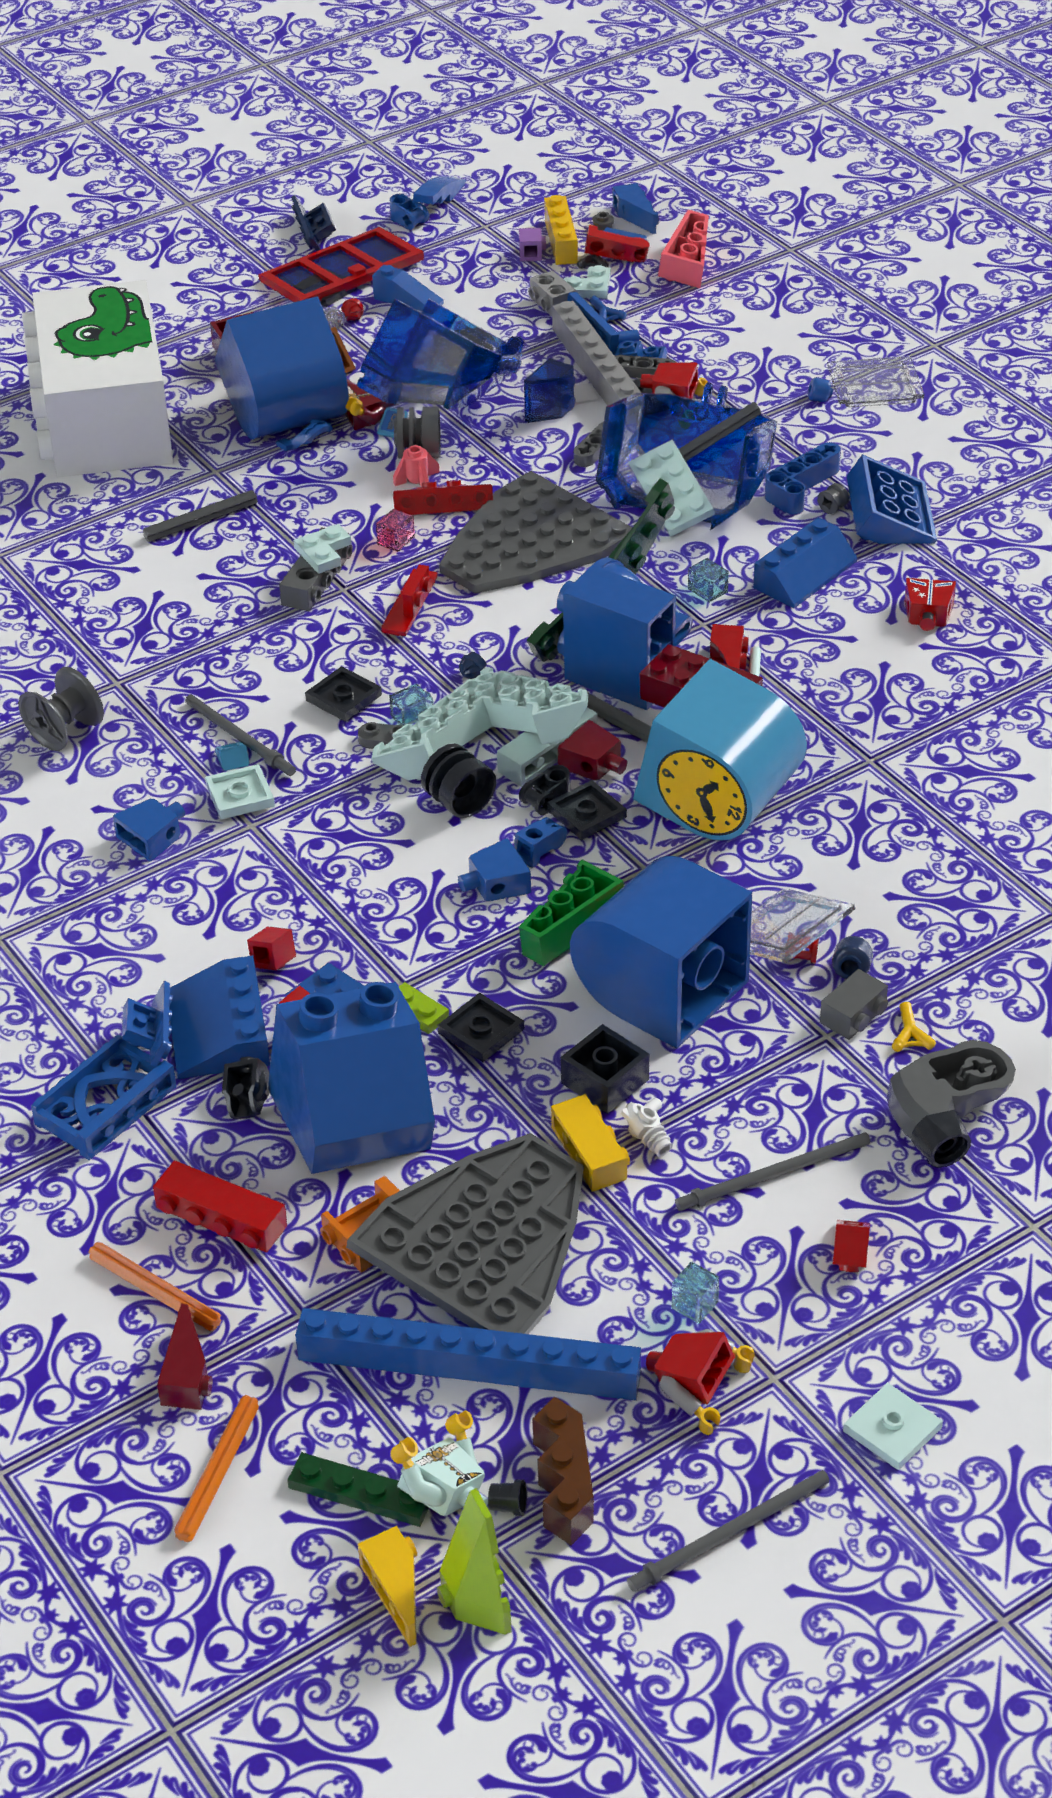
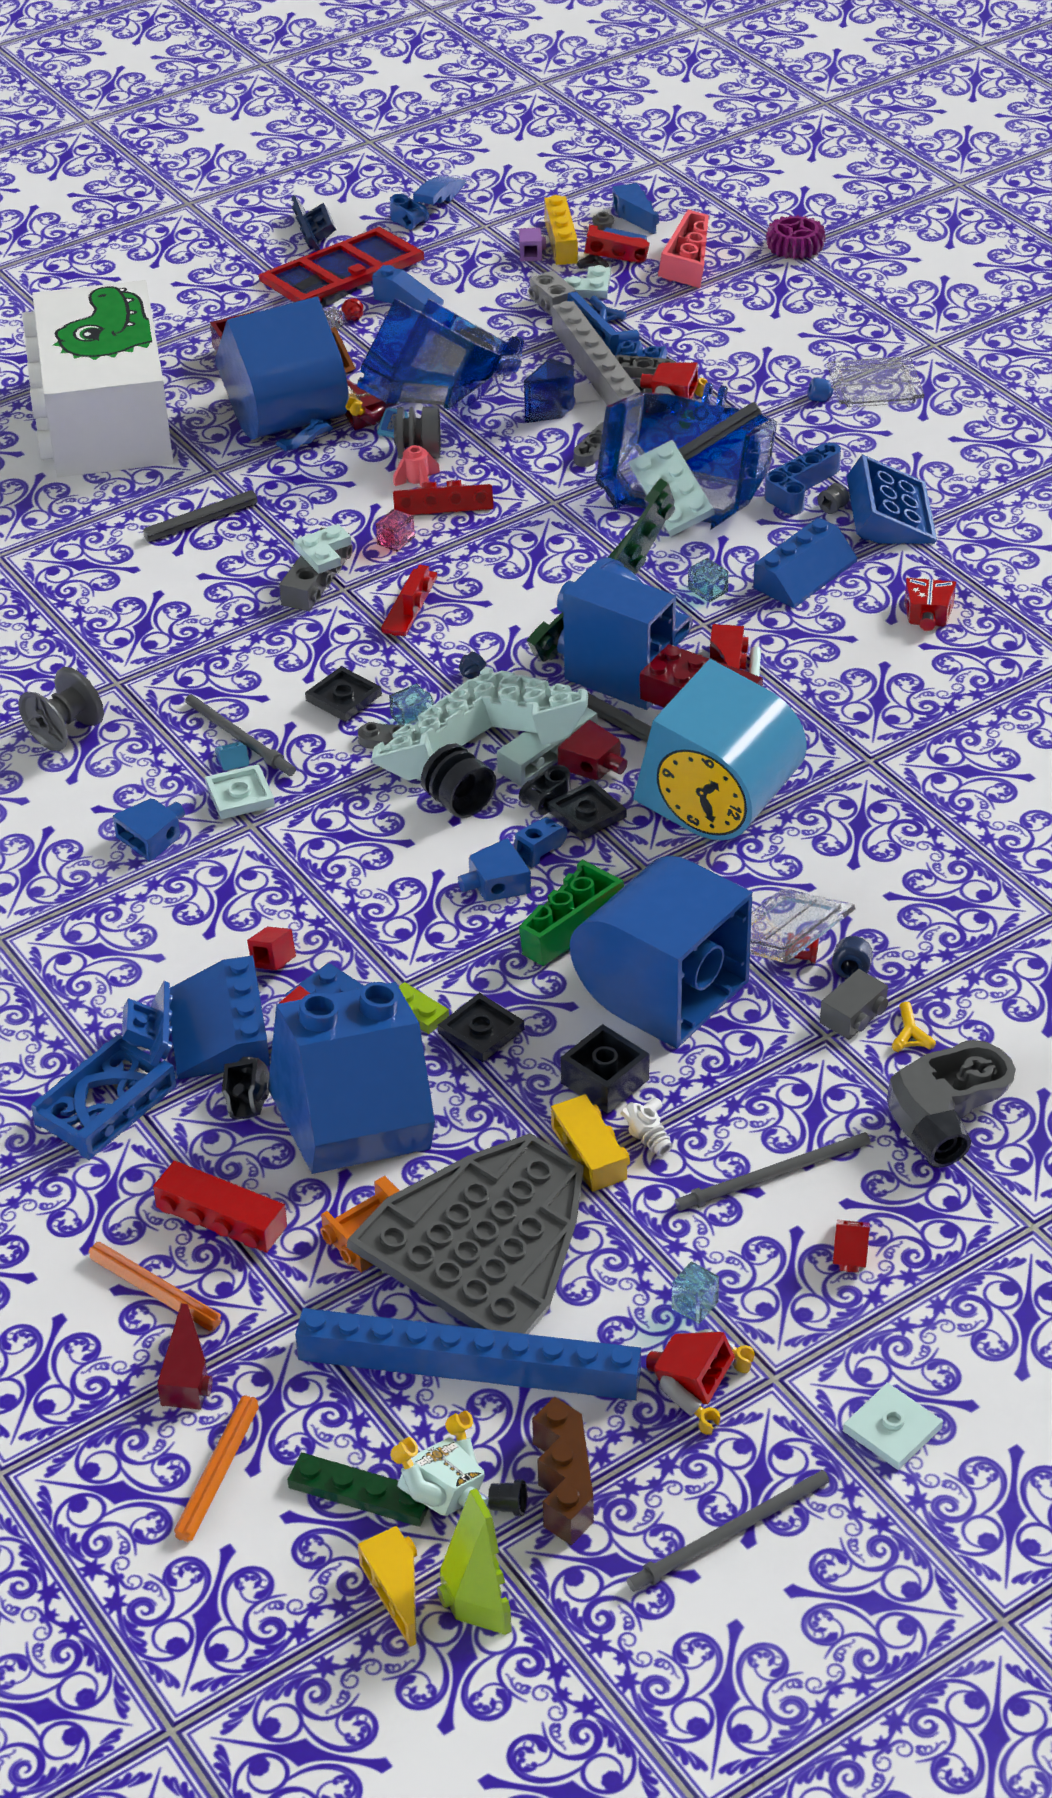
dark grey piece [439,471,632,593] -> none
none -> magenta gear [766,215,826,260]

